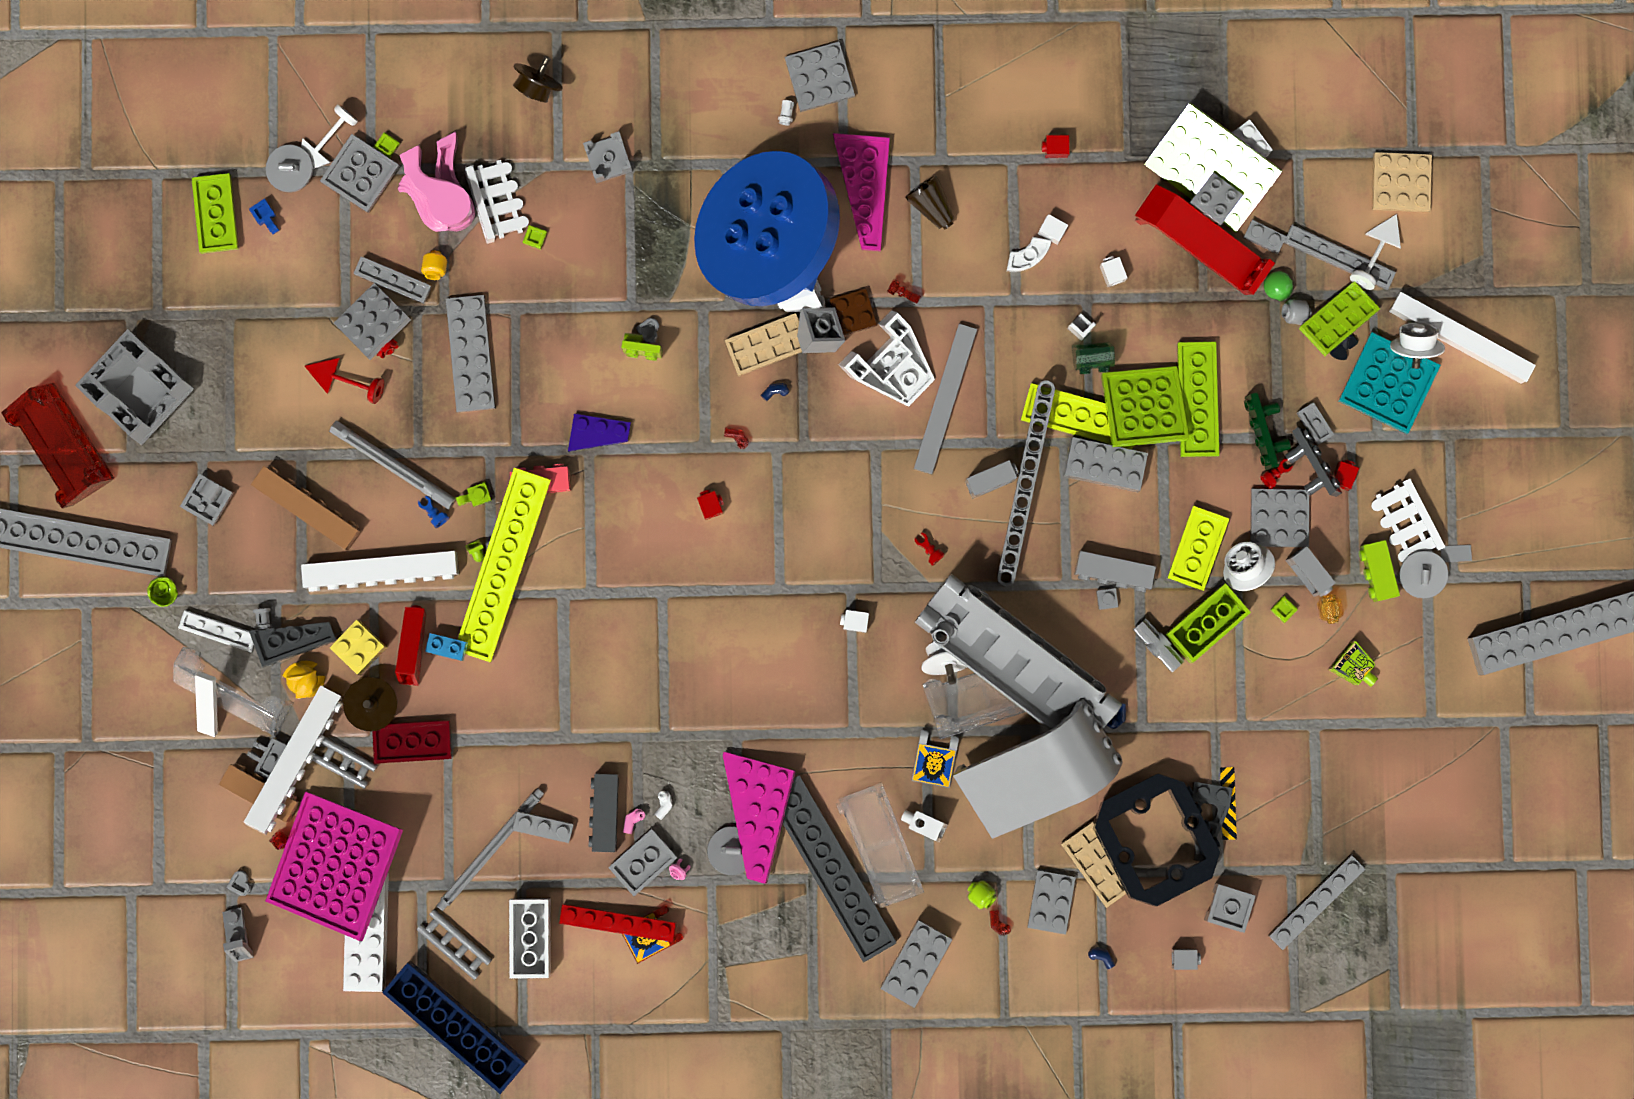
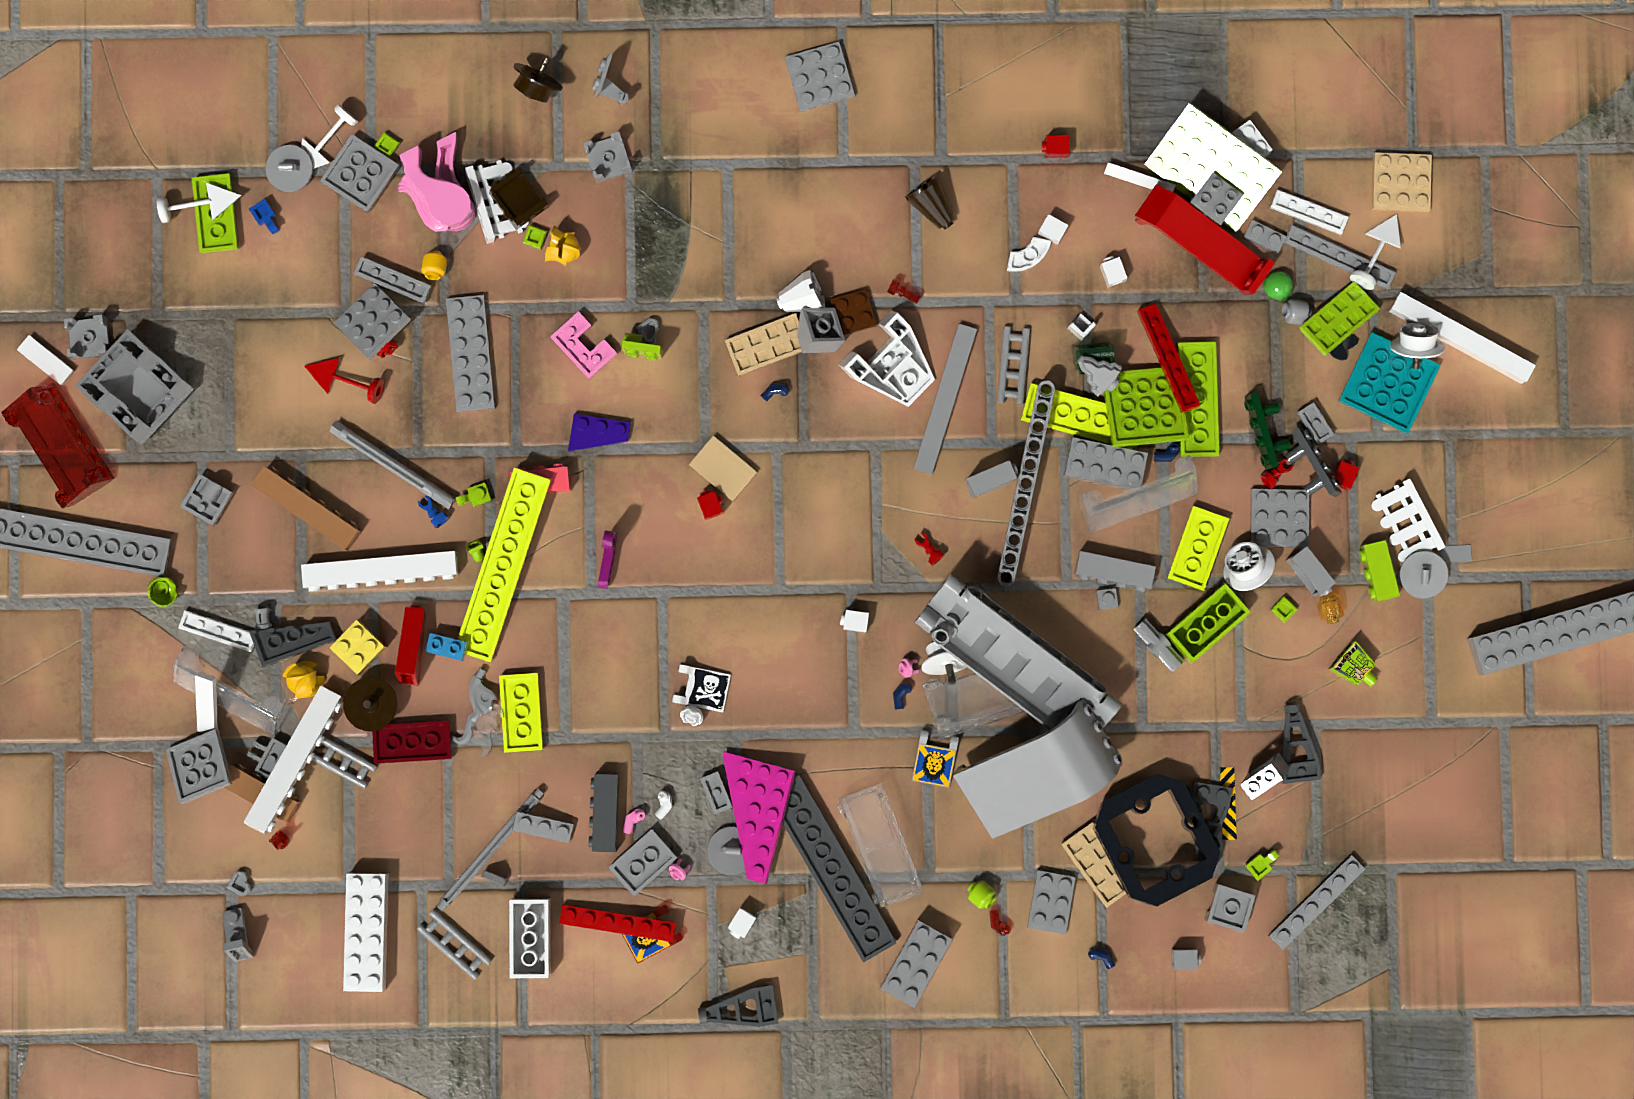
dark pink plate [265,792,403,941] -> none
dark blue brick [382,961,528,1094] -> none
blue piece [694,151,840,306] -> none
clear red arm [724,427,749,449] -> none
white pin [778,100,794,126] -> none
dark pink wing [833,133,890,252] -> none
white torso [901,810,948,842] -> none
dark blue arm [1107,704,1126,729] -> none
none -> white tile [17,335,74,386]
none -> light grey panel [64,315,111,360]
none -> white piece [157,183,241,223]
none -> light grey plate [166,729,233,804]
none -> piece [451,668,504,757]
none -> light grey tile [481,870,507,886]
none -> dark brown panel [489,168,548,230]
none -> neon yellow plate [499,673,543,753]
none -> yellow helmet [545,225,581,266]
none -> bright pink plate [551,311,617,380]
none -> light grey plate [592,54,628,105]
none -> magenta beam [598,530,618,589]
none -> flag [672,664,731,712]
none -> white plate [680,706,703,726]
none -> tan tile [689,436,757,502]
none -> dark grey plate [698,984,779,1027]
none -> light grey plate [700,772,732,815]
none -> white brick [728,907,756,939]
none -> dark blue arm [893,683,912,710]
none -> bright pink plate [899,658,919,678]
none -> light grey bar [997,327,1030,405]
none -> light grey rock [1077,355,1122,397]
none -> clear windscreen [1077,455,1198,534]
none -> white sticker [1104,163,1176,192]
none -> red plate [1137,303,1200,413]
none -> dark blue arm [1154,442,1180,462]
none -> window [1240,753,1290,800]
none -> lime plate [1245,849,1279,881]
none -> white tile [1270,189,1348,235]
none -> dark grey plate [1281,704,1322,784]

